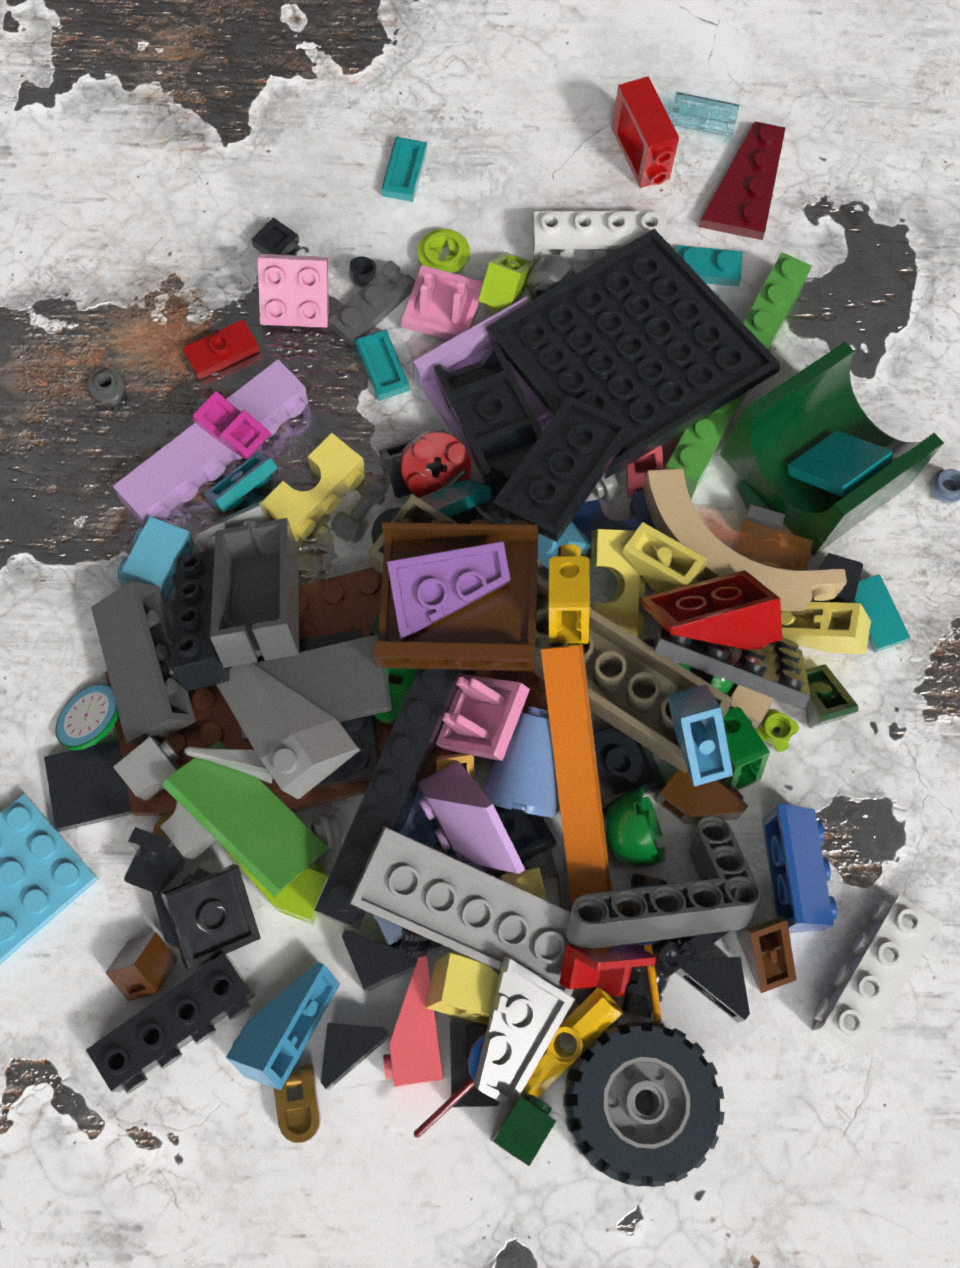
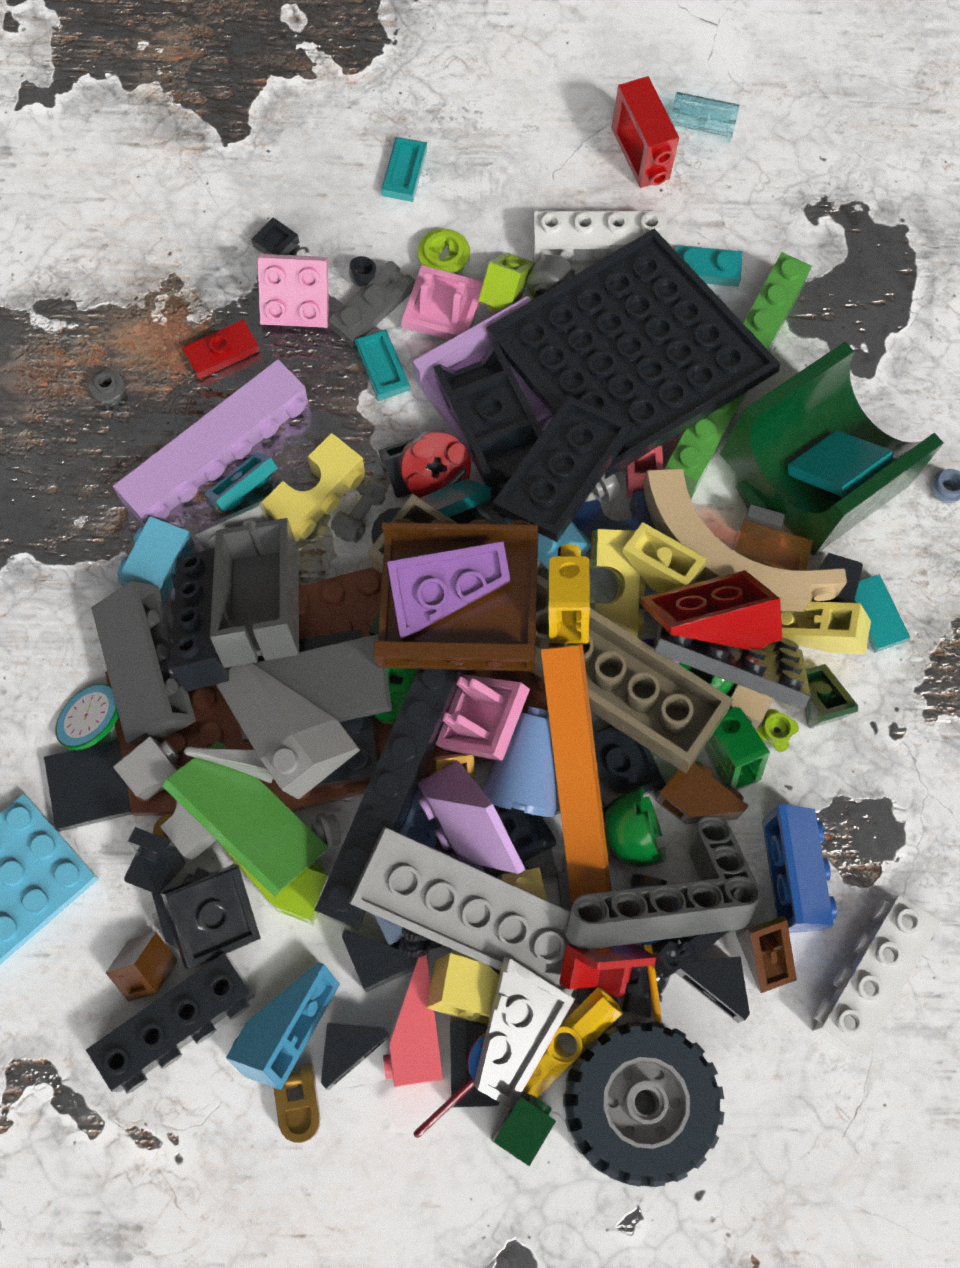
dark pink slope [192,391,271,460] -> none
dark azure slope [667,684,733,787] -> none
dark red wing [699,121,786,240] -> none

